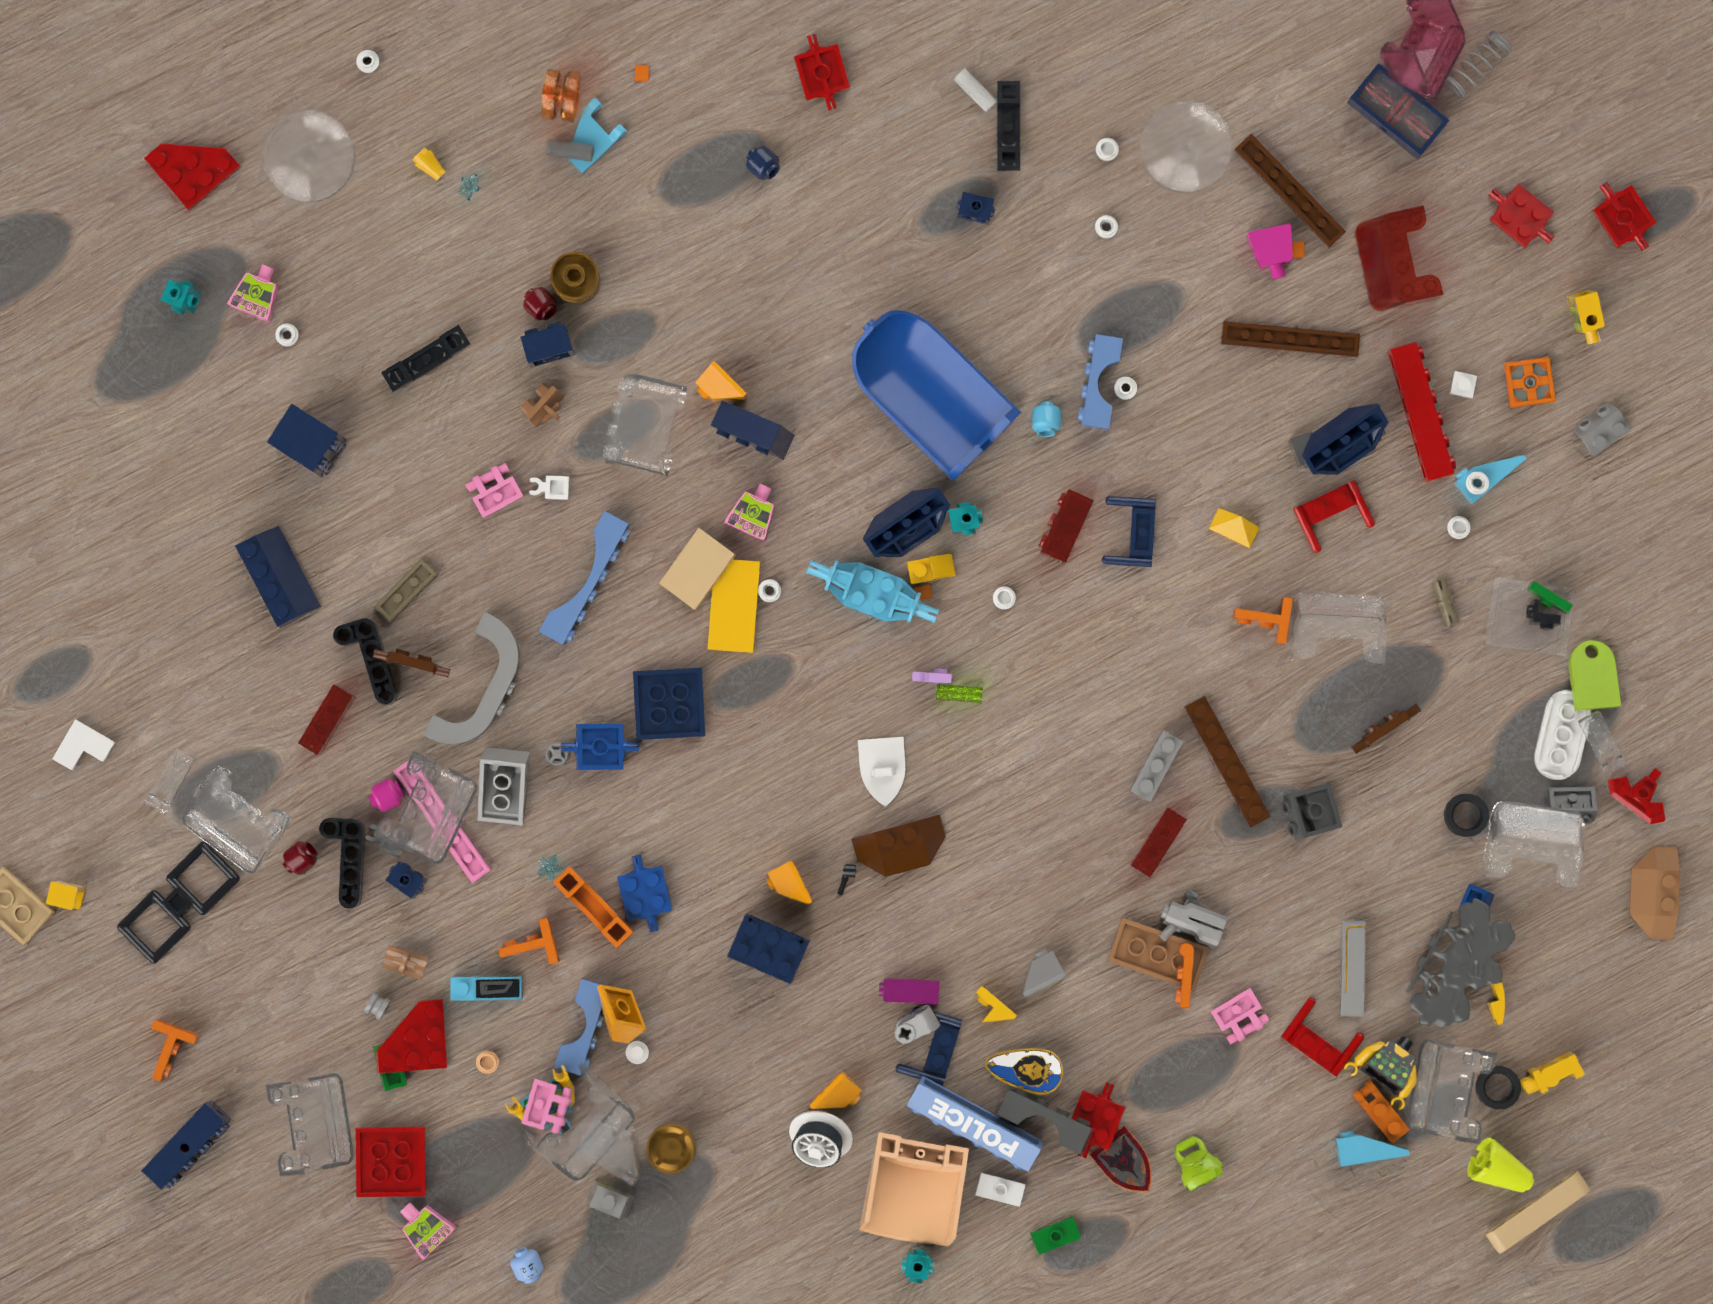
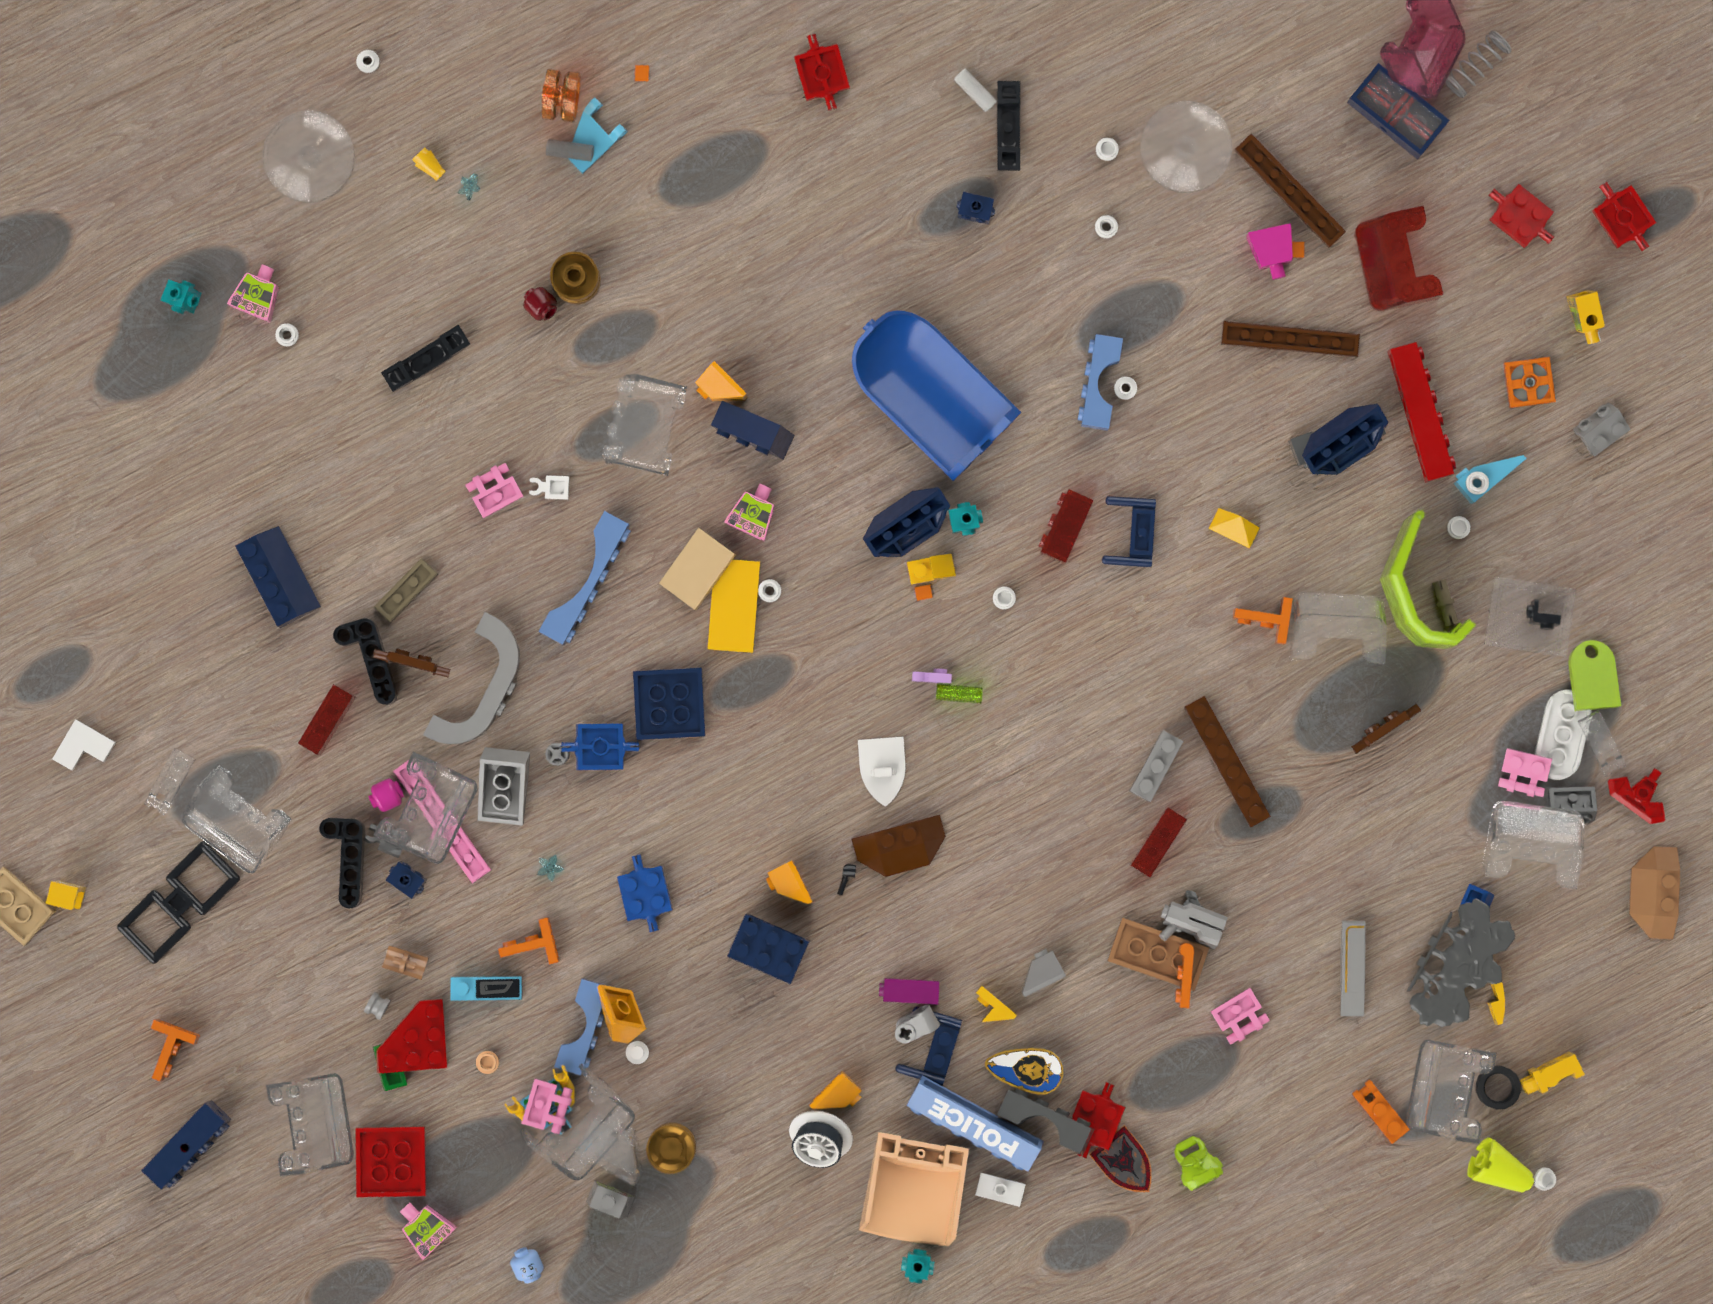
red plate [144,143,241,211] -> none
dark blue container [267,403,347,477] -> none
dark red head [283,841,318,875] -> none
dark blue brick [520,322,575,368] -> none
medium nougat hips [521,383,564,427] -> none
orange arch [553,866,634,948] -> none
dark blue head [746,146,780,180] -> none
medium azure plate [806,560,940,623] -> none
green plate [1030,1216,1081,1255] -> none
medium azure head [1031,401,1061,437] -> none
dark grey plate [1281,783,1342,840] -> none
red plate [1281,997,1365,1077] -> none
red plate [1293,480,1375,553] -> none
medium azure slope [1335,1131,1410,1166] -> none
torso [1344,1036,1417,1110] -> none
black tyre [1444,794,1489,837] -> none
white plate [1449,371,1477,399] -> none
tan beam [1485,1170,1591,1254] -> none
green plate [1526,581,1573,614] -> none
none -> lime windscreen [1380,510,1476,649]
none -> bright pink plate [1498,748,1552,797]
none -> white plate [1534,1167,1556,1191]

